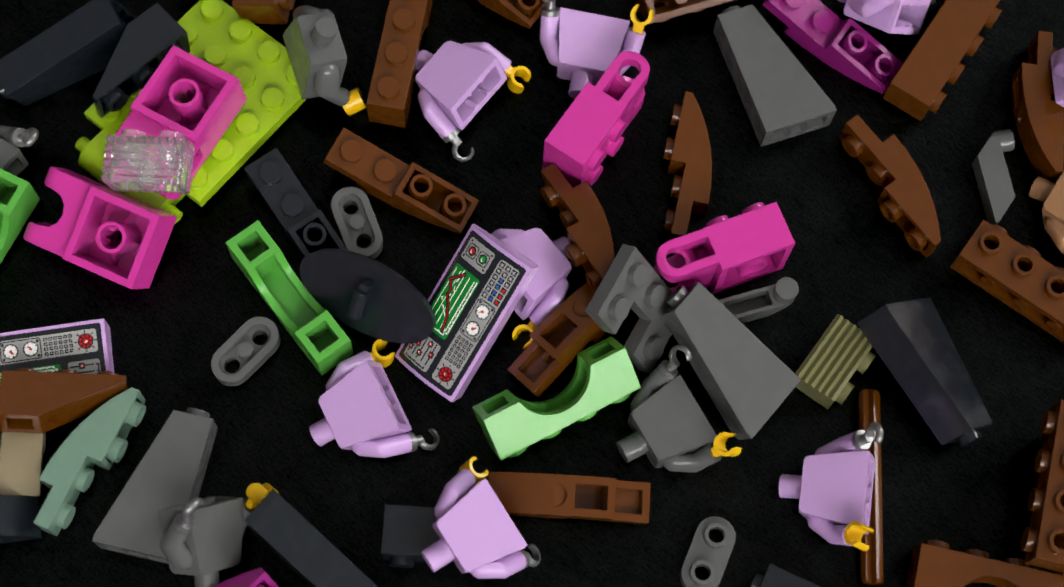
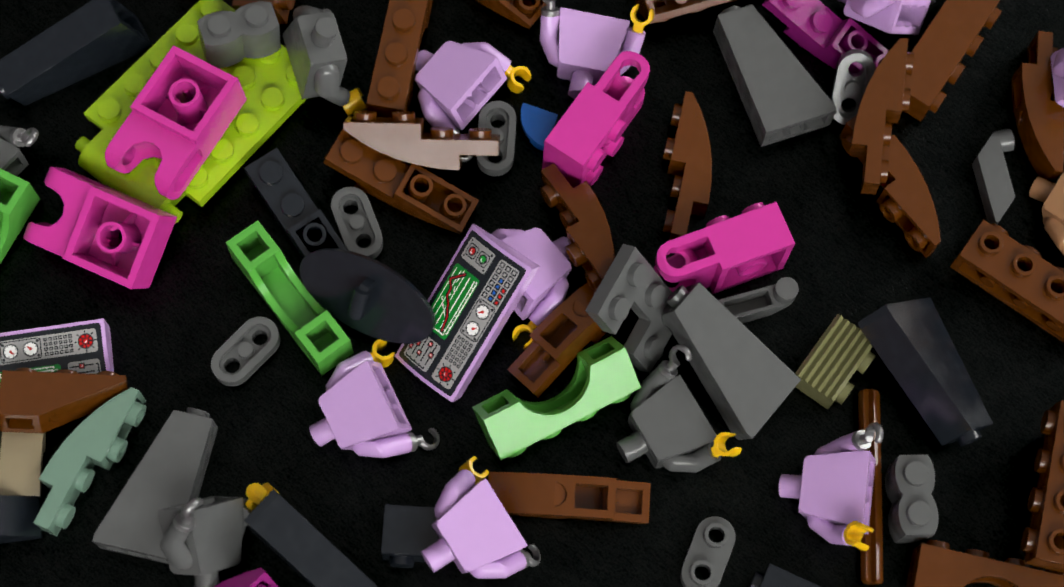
black slope [93,3,190,118] -> none
clear brick [101,129,195,194] -> none
none -> dark grey brick [197,1,281,68]
none -> slope [343,110,500,170]
none -> dark grey plate [476,101,517,176]
none -> blue tile [520,103,558,151]
none -> dark grey plate [830,49,876,125]
none -> reddish brown slope [849,38,914,195]
none -> dark grey brick [885,455,939,544]

